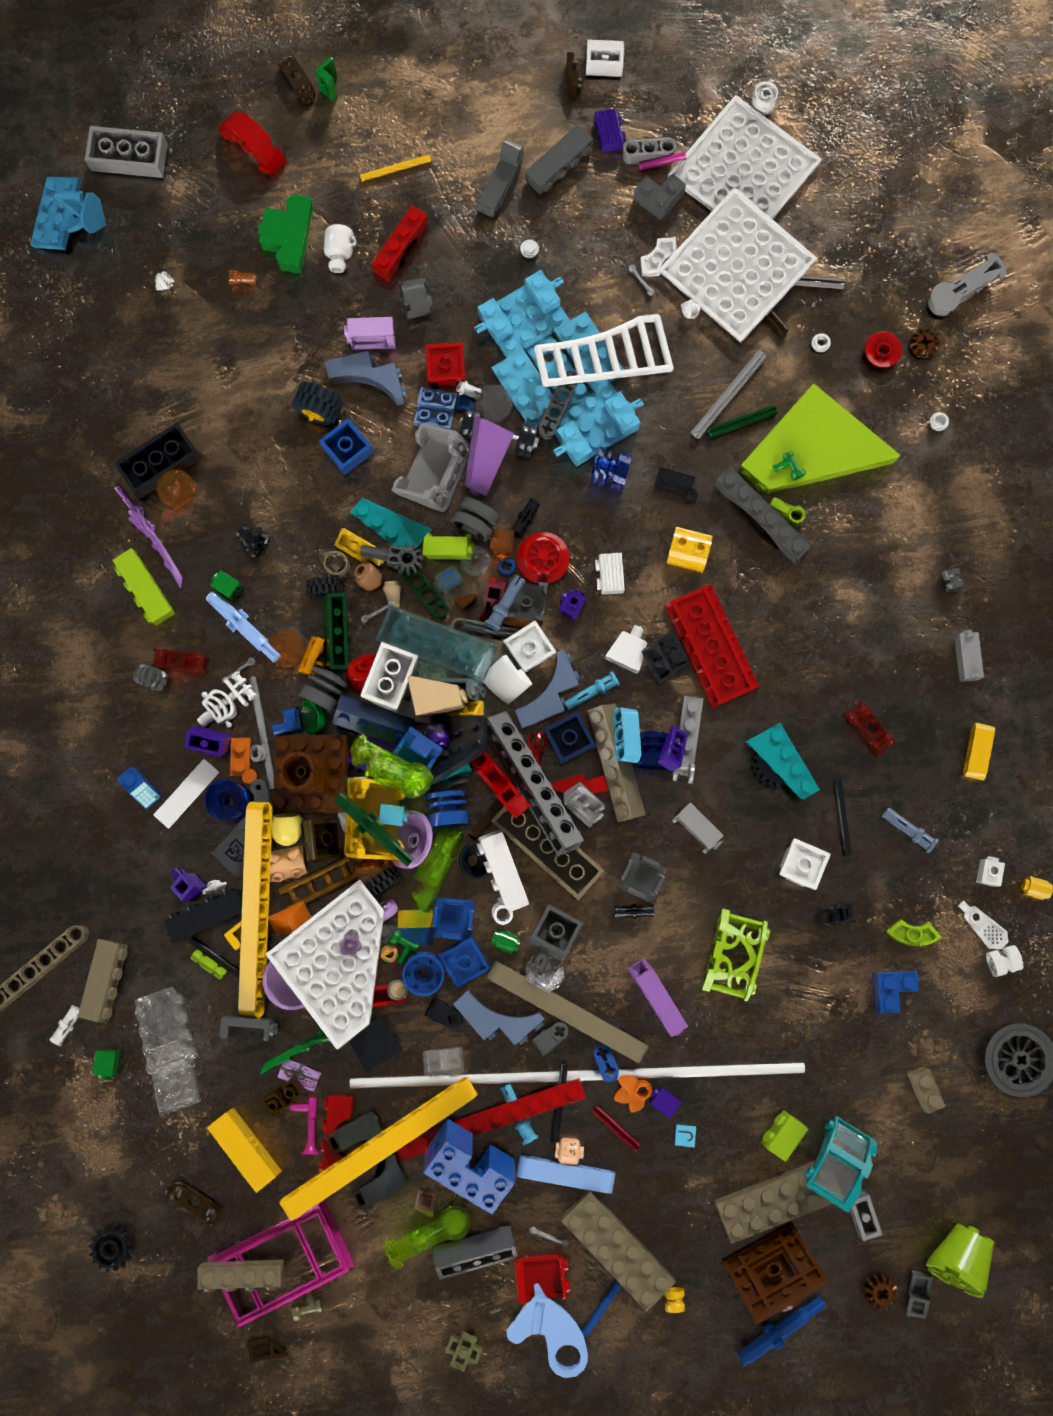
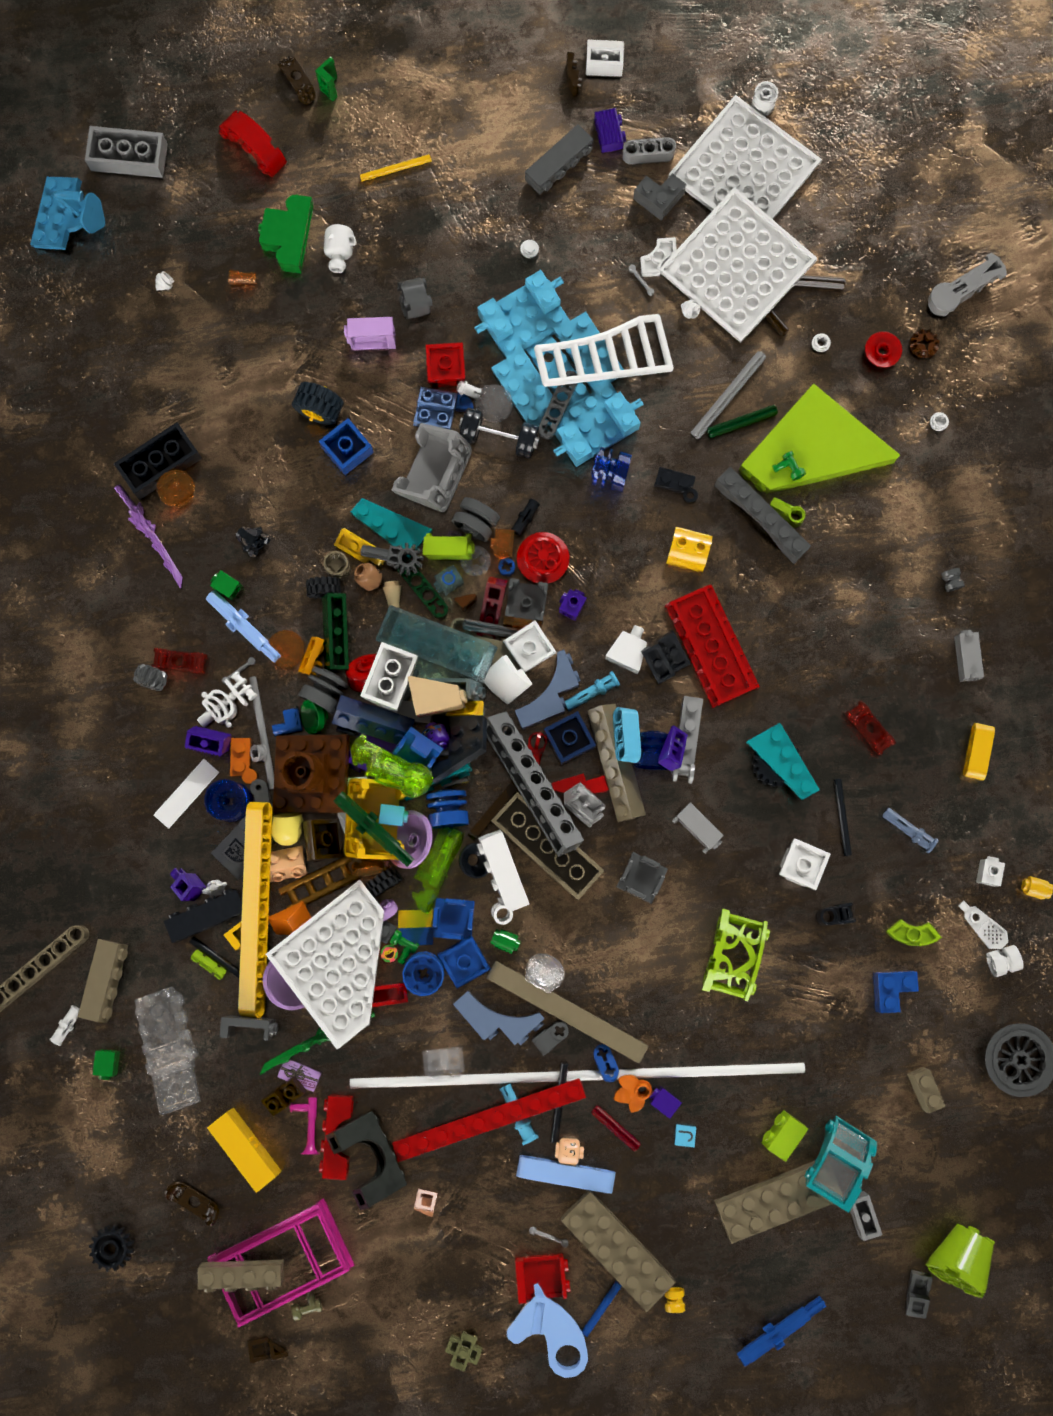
lime brick [112,548,176,626] -> none
slope [117,766,161,810] -> none
yellow beam [279,1077,478,1220] -> none
sand blue arch [324,351,407,405] -> none
clear purple plant [339,933,362,956] -> none
black slope [348,1015,403,1072] -> none
light grey hinge [361,601,395,623] -> none
red arch [371,205,429,282] -> none
clear neon green piece [384,1204,471,1270] -> none
tile [387,980,408,1000] -> none
blue piece [423,1119,515,1214] -> none
black piece [424,997,464,1029] -> none
dark grey brick [432,1226,518,1280] -> none
medium lavender slope [464,416,514,496] -> none
red arch [470,752,531,818] -> none
dark grey beam [476,139,524,218] -> none
sand blue pin [485,575,525,631] -> none
dark grey brick [527,904,583,971] -> none
white brick [595,553,625,595] -> none
black pin [614,904,654,919] -> none
medium lavender slope [627,958,688,1037] -> none
dark pink piece [639,152,687,171] -> none
reddish brown piece [722,1222,829,1324] -> none
reddish brown gear [863,1274,898,1311] -> none

